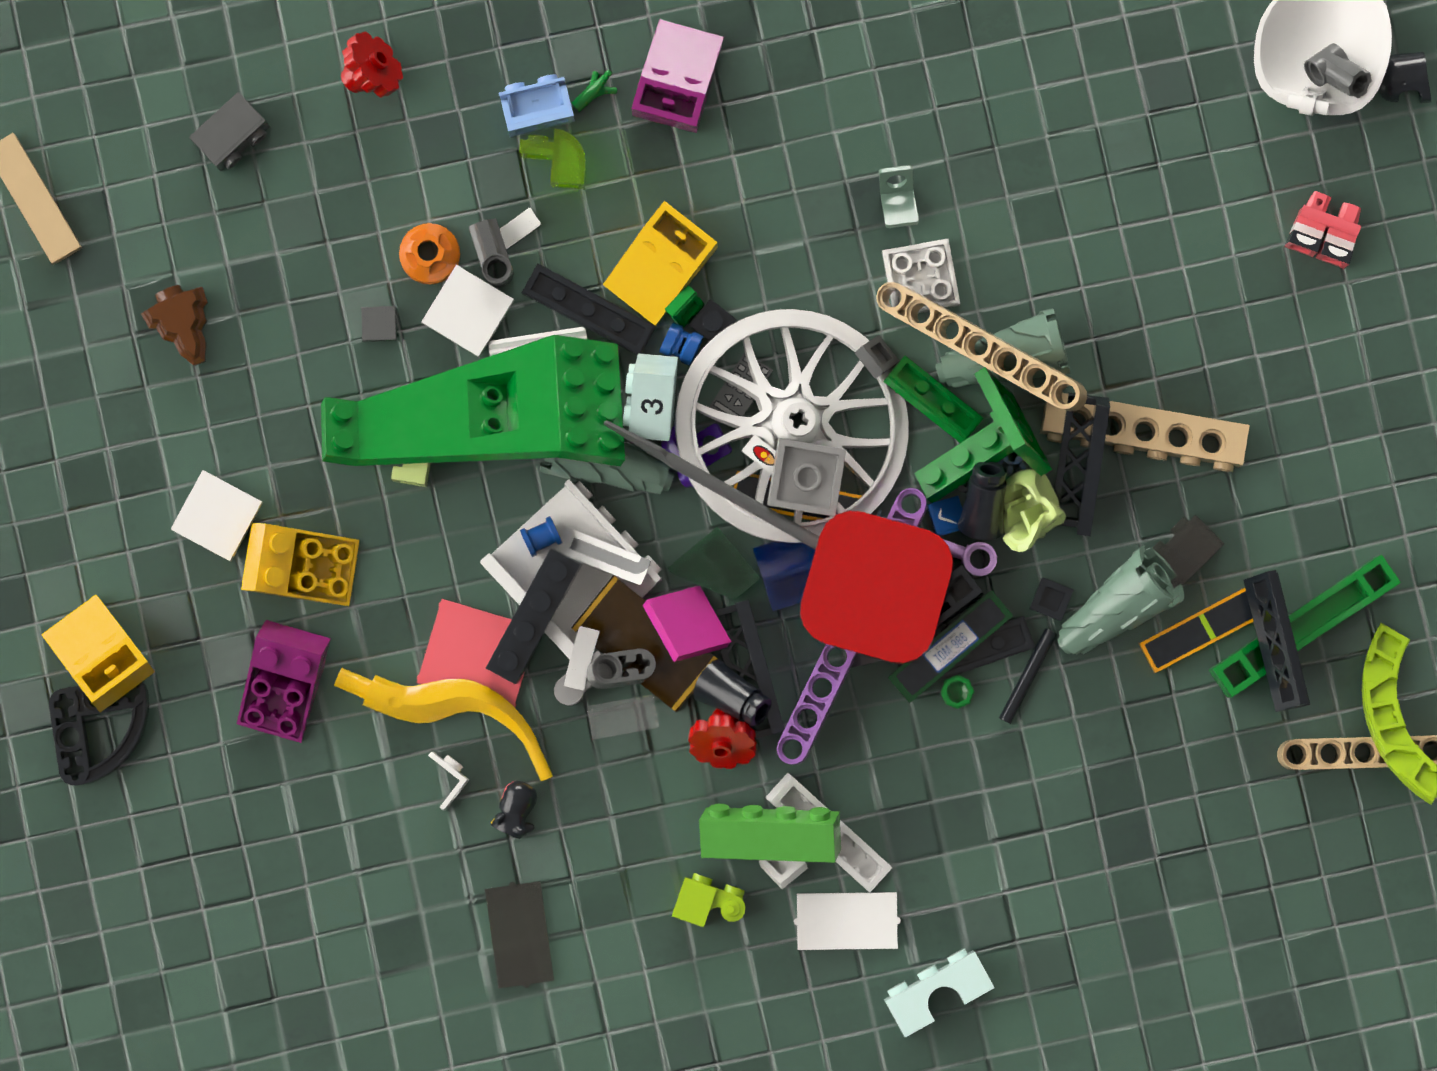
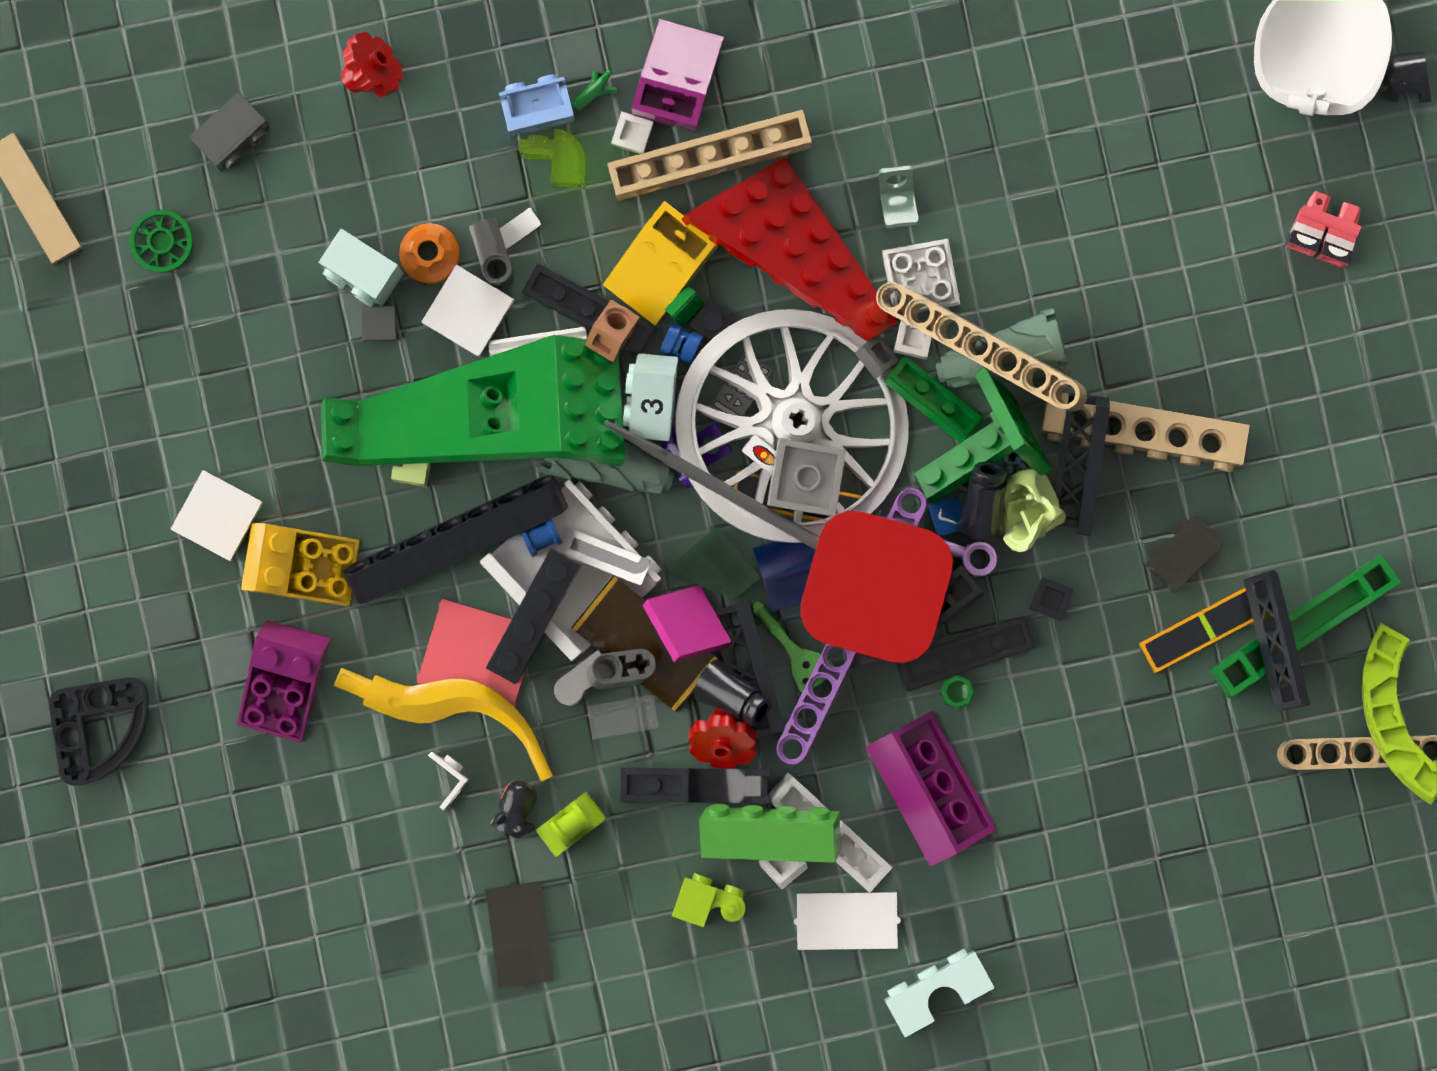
yellow slope [41,595,155,713] -> none
reddish brown rock [141,285,208,366] -> none
white sticker [564,626,599,691] -> none
tile [888,590,1013,703] -> none
black bar [999,628,1057,724] -> none
sand green cone [1057,545,1184,655] -> none
dark grey piece [1304,43,1372,98] -> none
none -> green wheel [129,210,193,273]
none -> light aqua brick [319,229,404,307]
none -> black beam [342,475,568,604]
none -> lime piece [535,791,607,857]
none -> nougat brick [584,300,640,362]
none -> tan brick [607,110,812,202]
none -> white tile [611,111,654,154]
none -> black piece [620,768,772,803]
none -> red wing [682,157,897,342]
none -> bright green piece [751,601,834,692]
none -> magenta slope [866,711,997,867]
none -> white plate [893,320,932,360]

